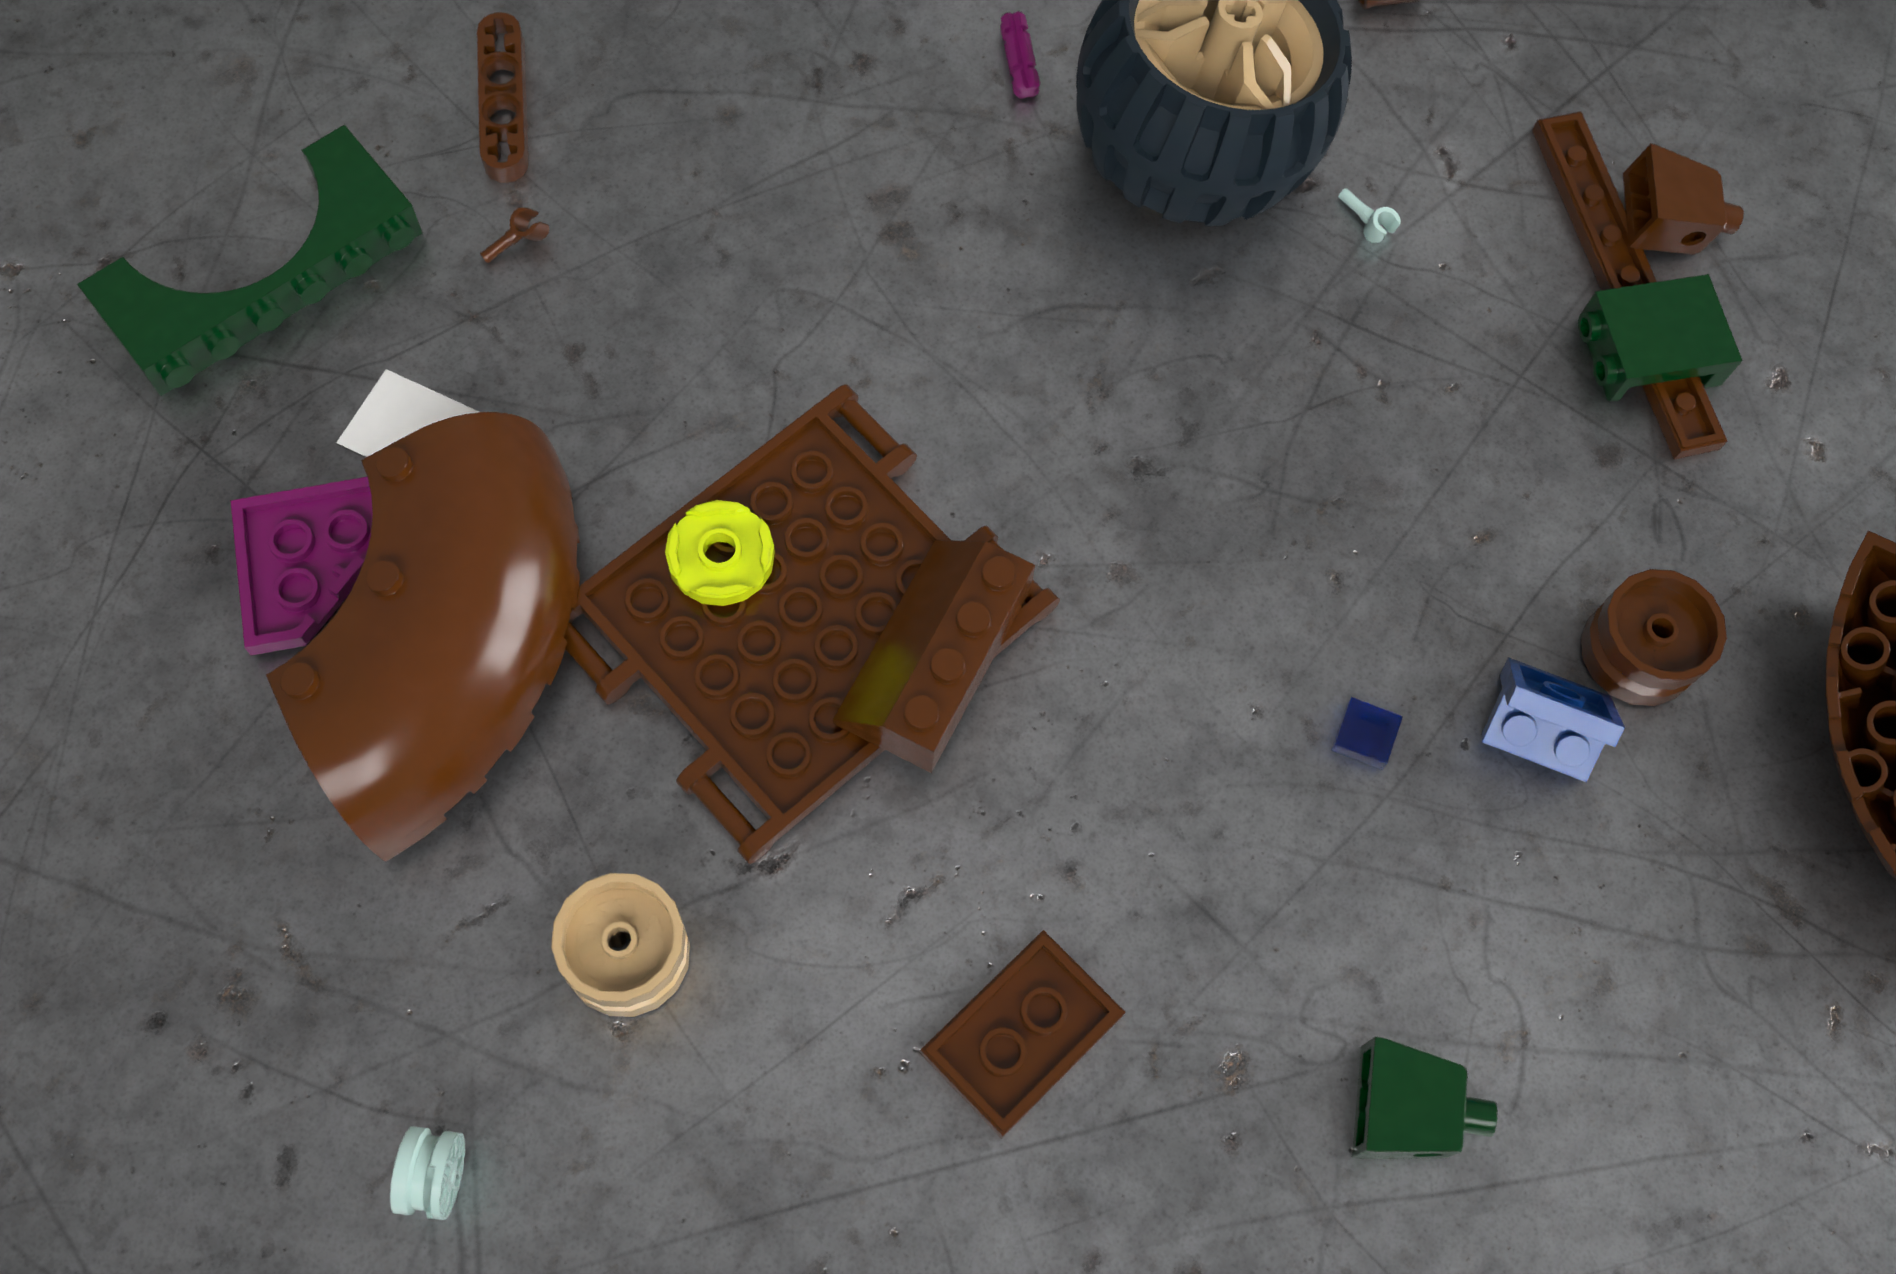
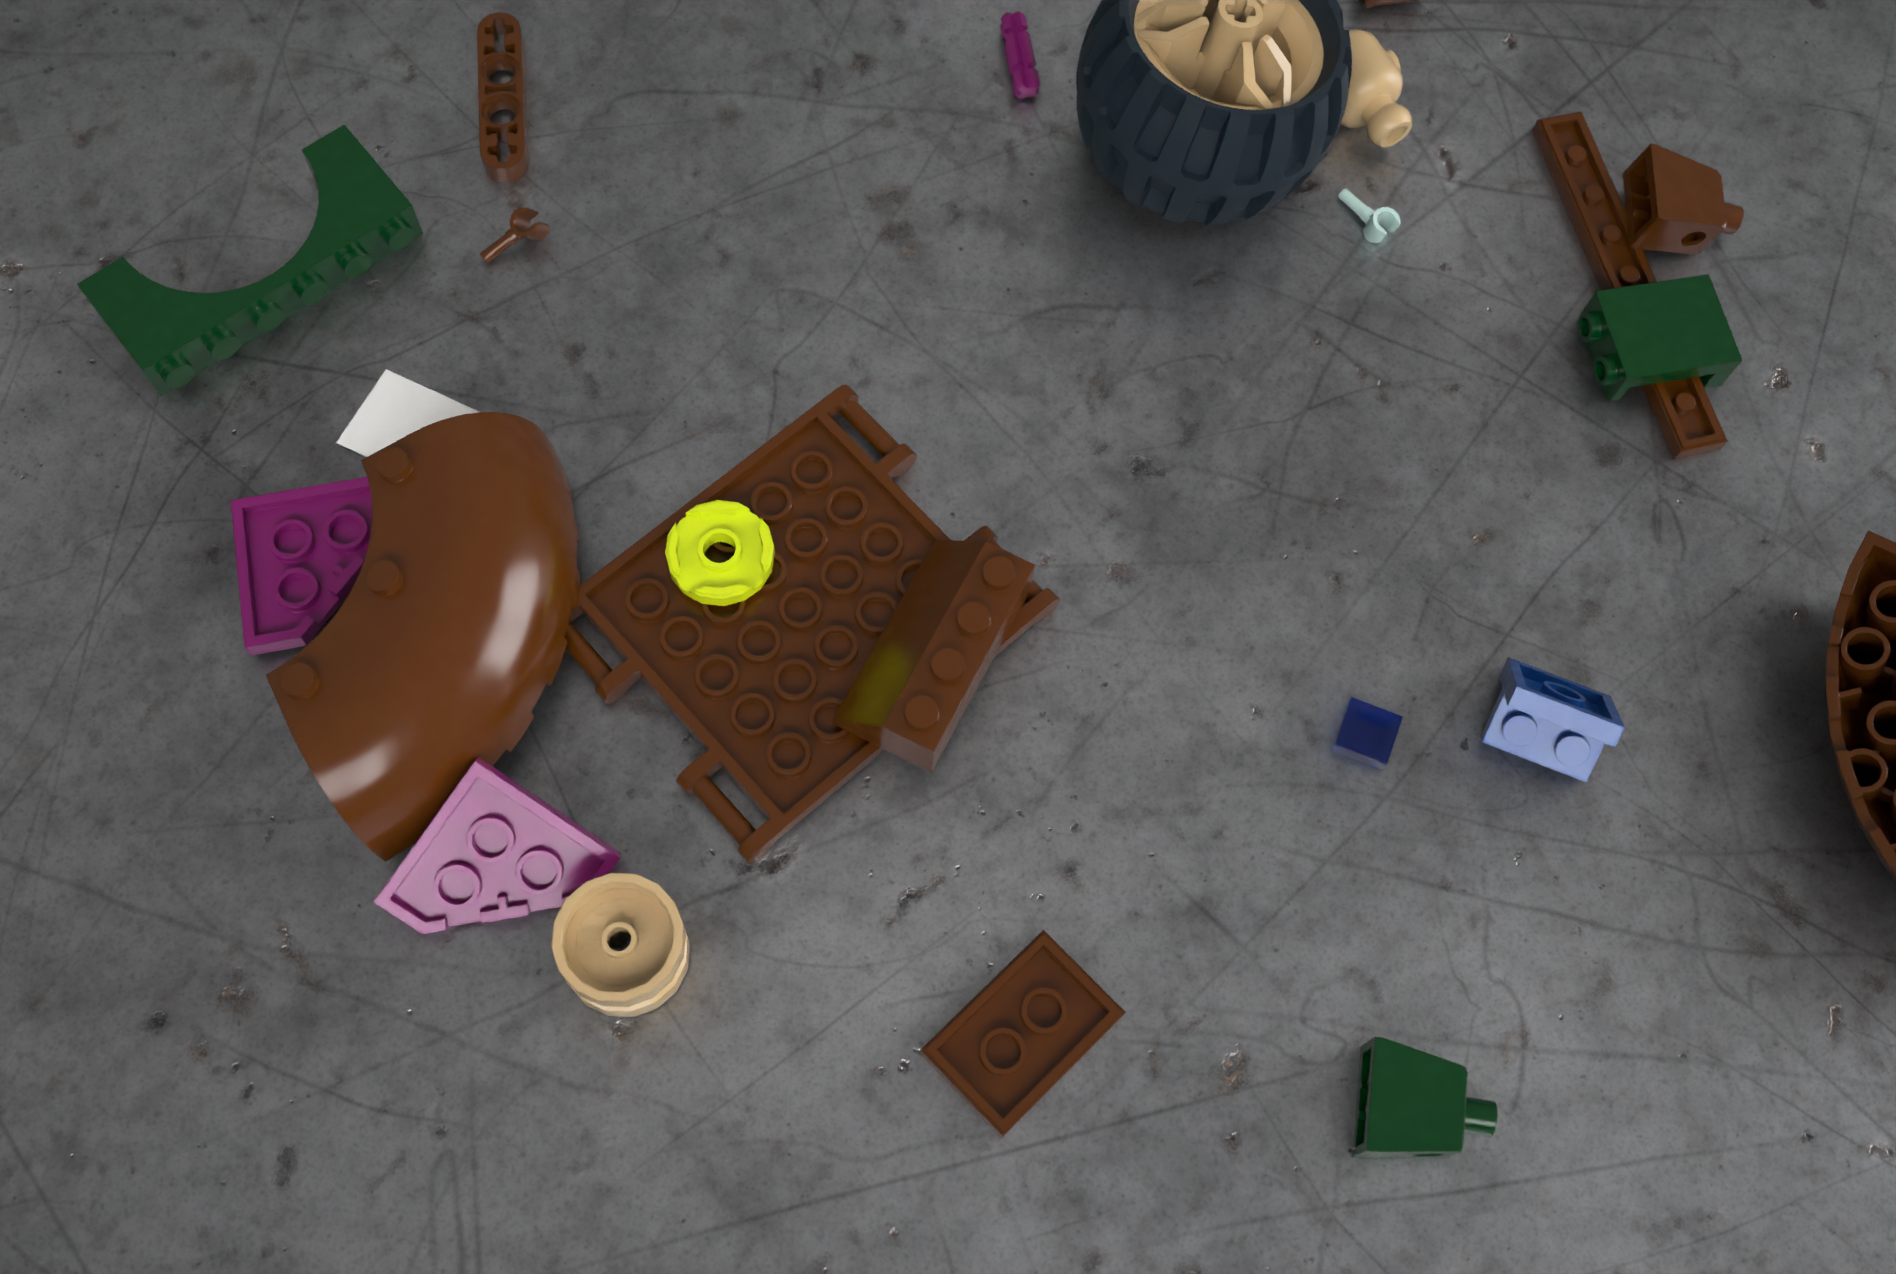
light aqua wheel [390,1126,465,1220] -> none
reddish brown wheel [1581,569,1727,706] -> none
none -> plate [374,757,621,934]
none -> tan piece [1341,29,1412,148]

